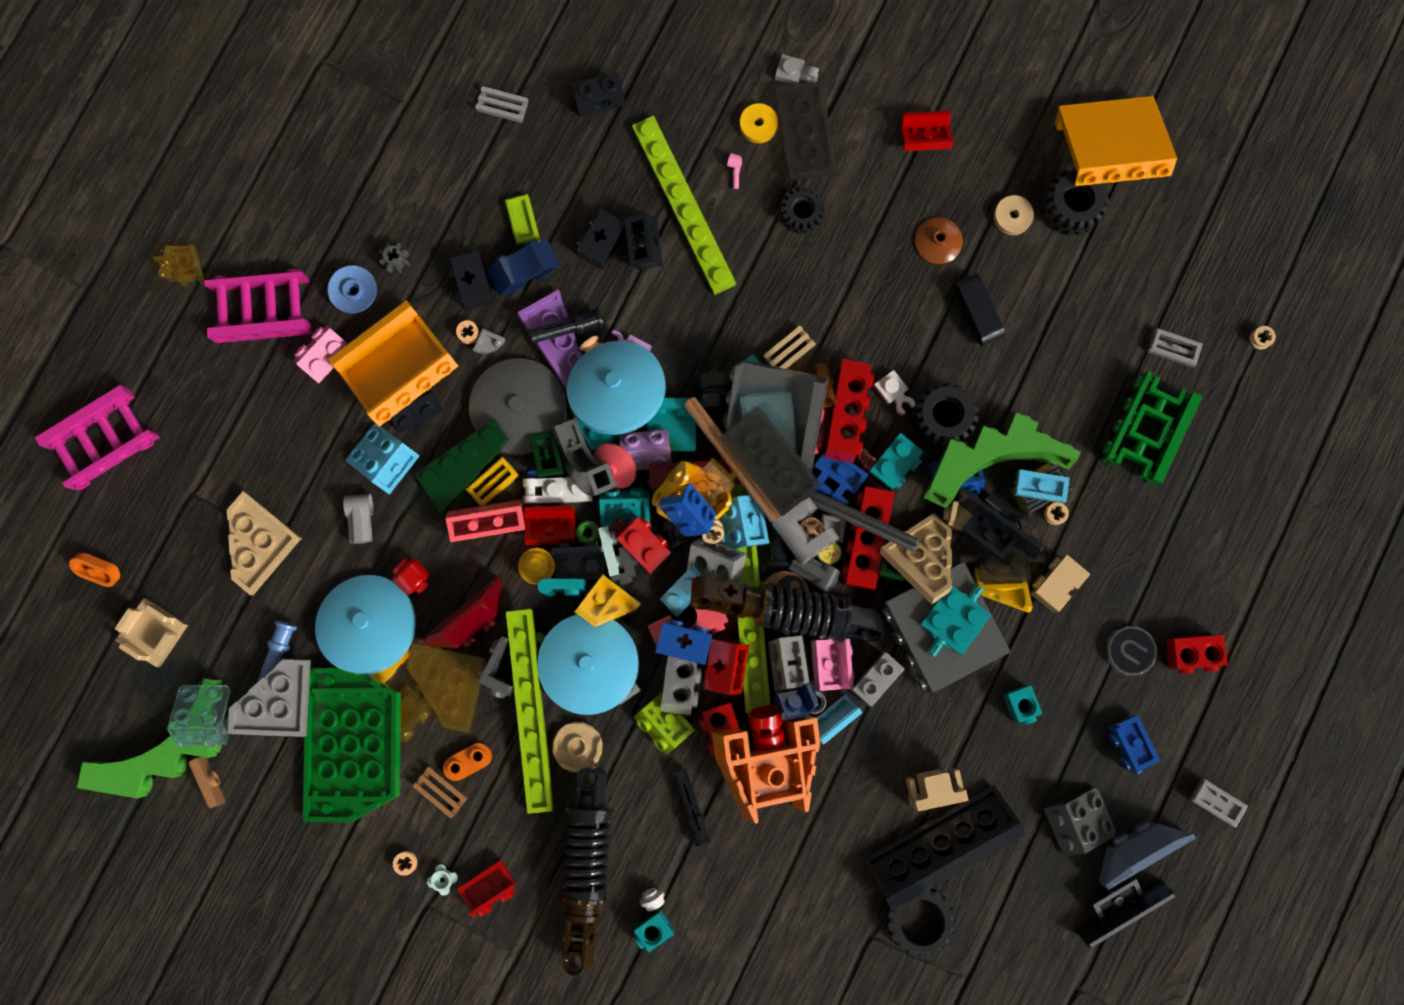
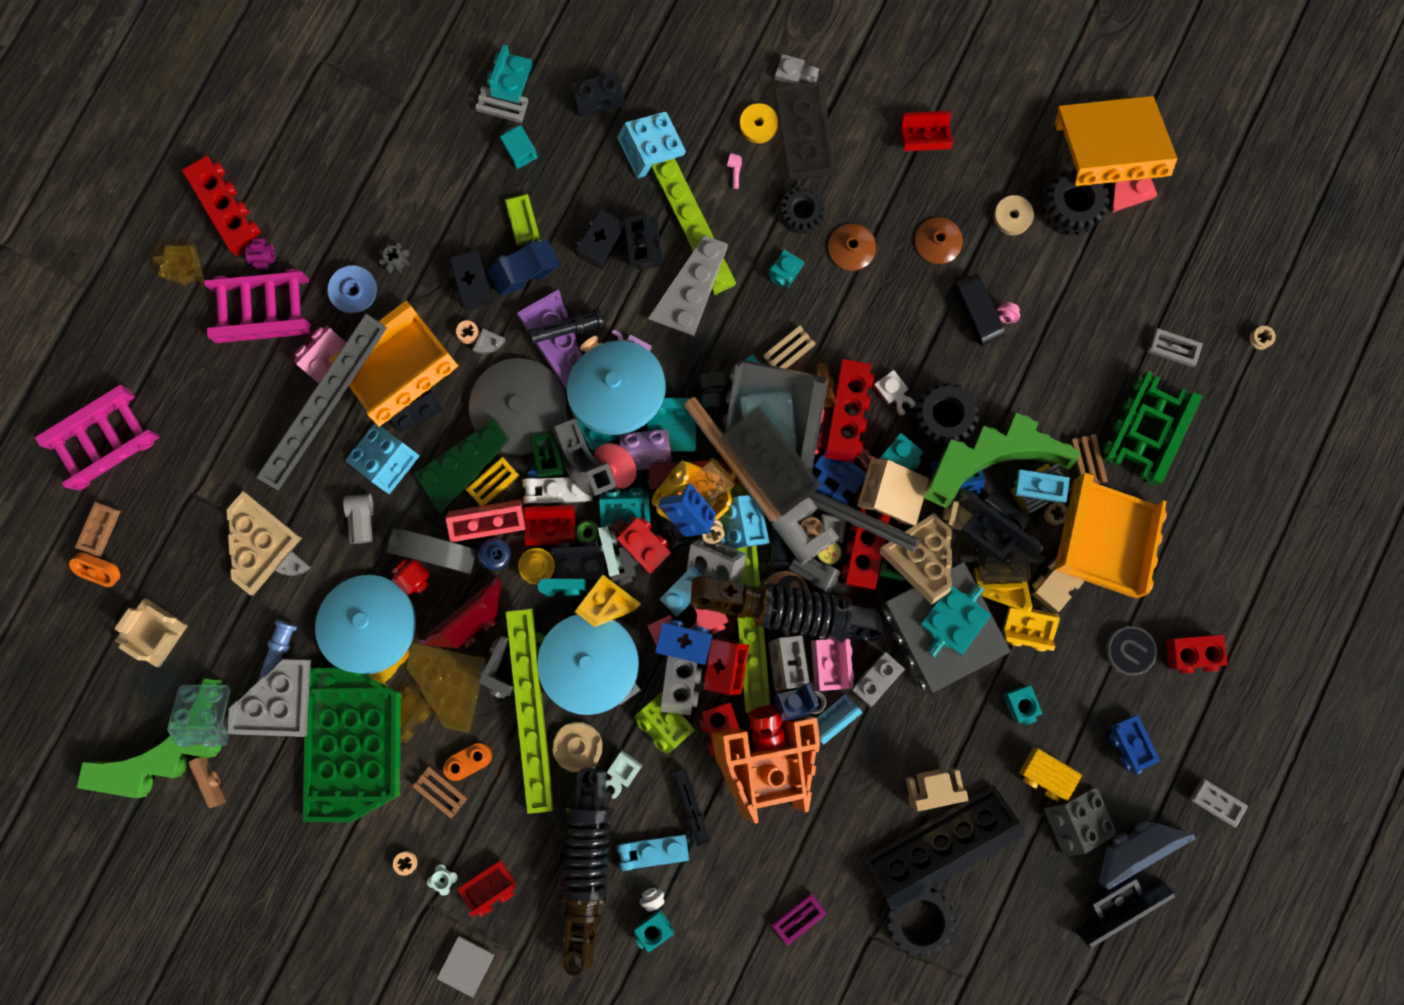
none -> medium nougat plate [75,502,121,557]
none -> red brick [182,155,261,257]
none -> magenta gear [245,238,275,269]
none -> dark grey plate [256,313,387,491]
none -> light grey tile [274,551,311,576]
none -> dark grey arch [387,529,476,574]
none -> light grey piece [437,935,495,998]
none -> dark blue head [476,538,511,570]
none -> teal bracket [487,44,532,103]
none -> teal brick [500,125,538,169]
none -> light aqua plate [606,750,643,799]
none -> medium azure plate [616,834,689,871]
none -> medium azure bracket [617,112,686,179]
none -> light grey wing [648,236,728,336]
none -> teal bracket [768,249,804,288]
none -> magenta tile [771,892,827,946]
none -> dark orange dish [828,224,876,271]
none -> tan panel [857,459,929,526]
none -> bright pink plate [996,302,1020,324]
none -> yellow bracket [1002,606,1060,651]
none -> yellow brick [1019,747,1082,802]
none -> light orange panel [1055,473,1167,599]
none -> medium nougat tile [1070,434,1108,484]
none -> coral wing [1111,178,1157,212]

